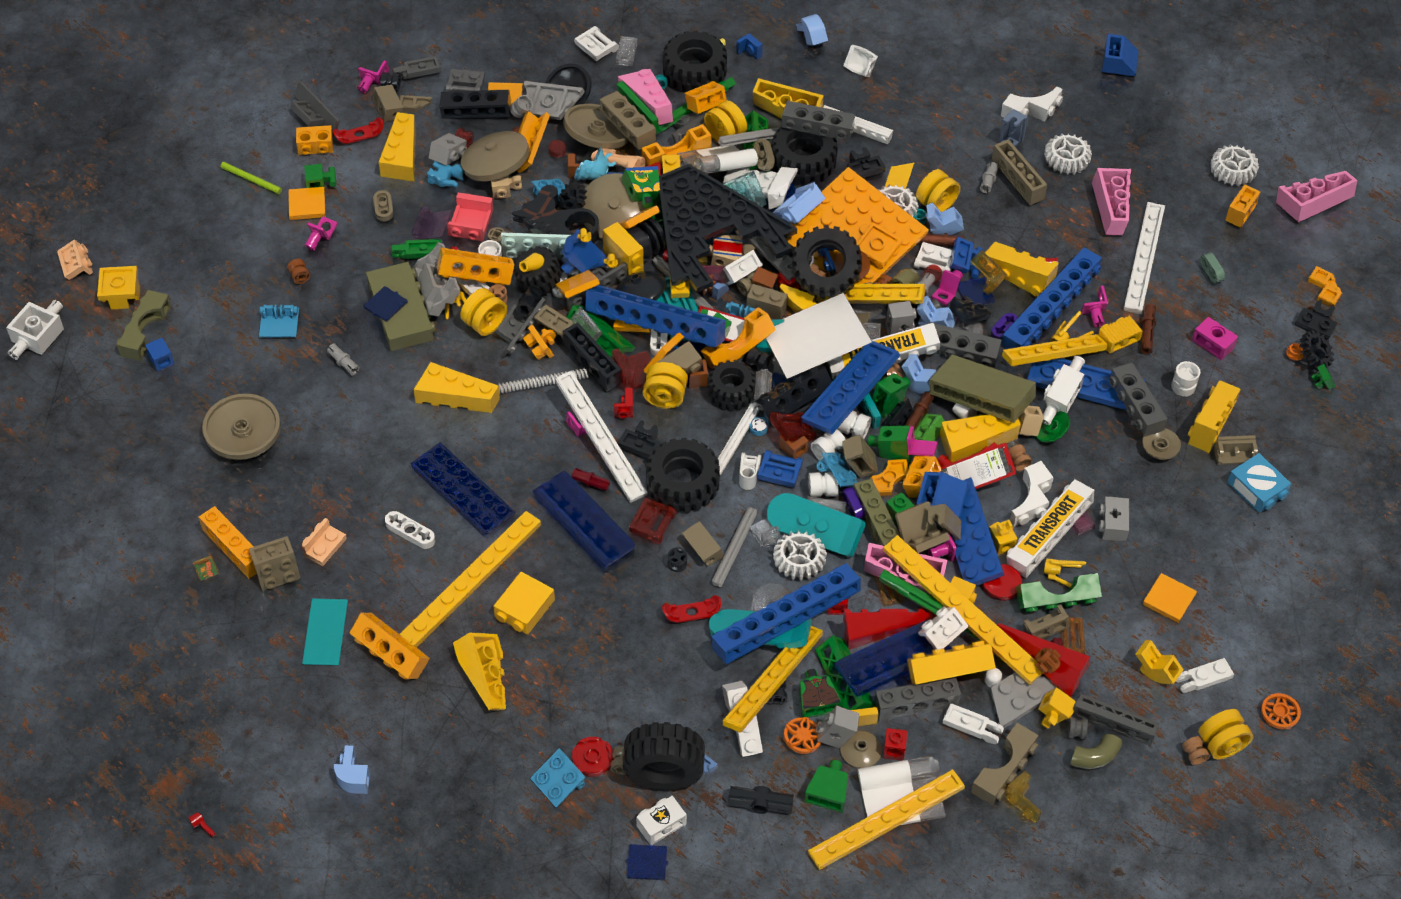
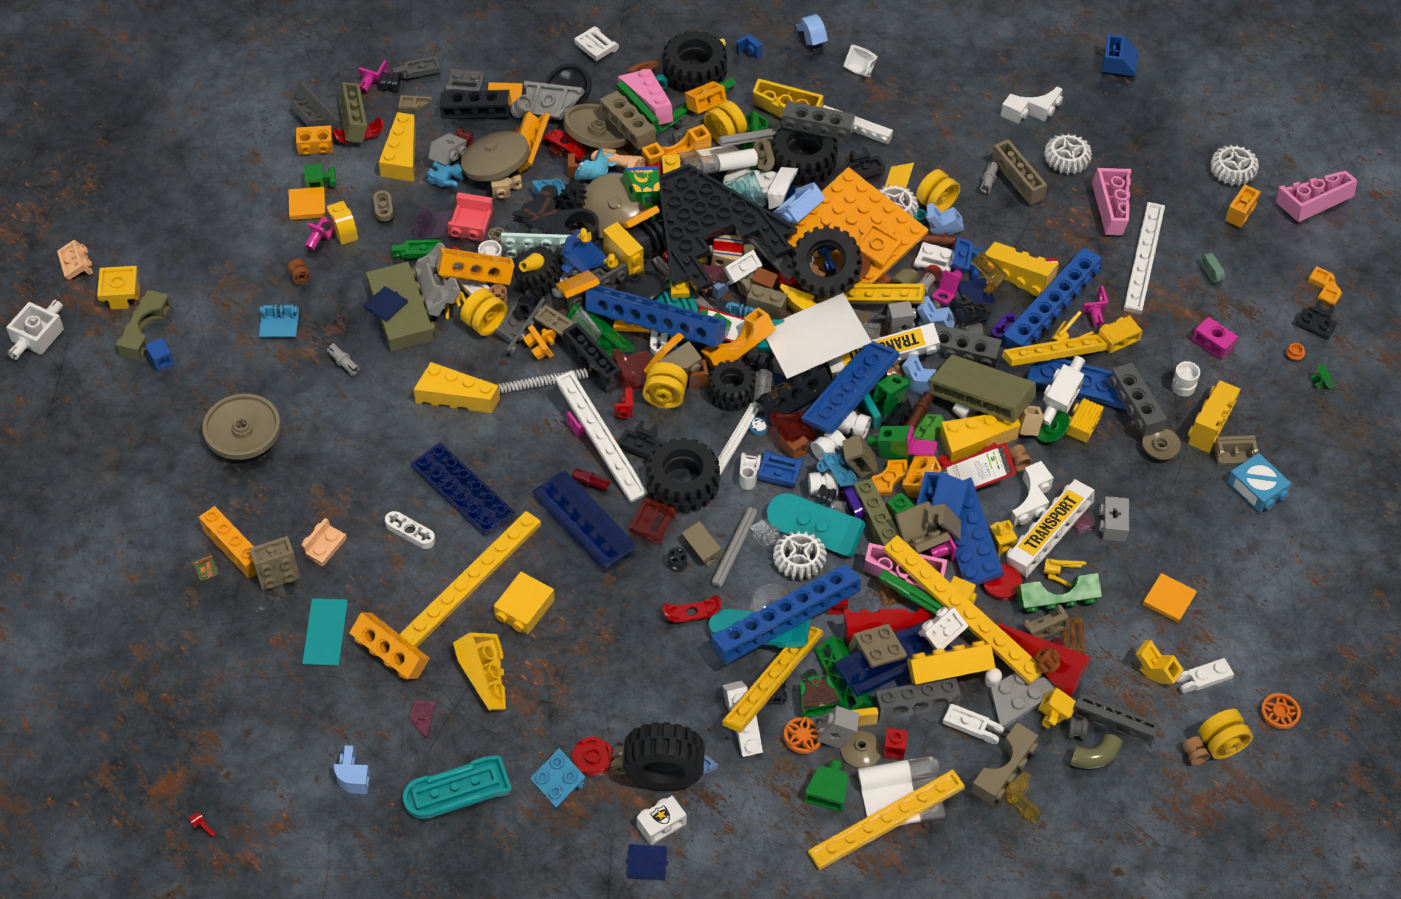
lime bar [220,162,282,194] -> none
dark tan hinge [373,85,404,123] -> none
clear plate [616,36,638,66] -> none
black piece [728,786,794,814] -> none
sand blue hinge [999,109,1028,147] -> none
copper pin [1141,304,1156,355] -> none
black gear [1299,330,1334,369] -> none
none -> yellow brick [327,201,358,245]
none -> olive brick [338,82,367,143]
none -> teal piece [403,756,511,819]
none -> clear pink tile [410,700,435,739]
none -> red piece [542,129,588,162]
none -> dark orange dish [627,60,660,73]
none -> black wheel [815,484,837,508]
none -> dark tan bracket [848,624,907,668]
none -> yellow brick [1066,398,1104,443]

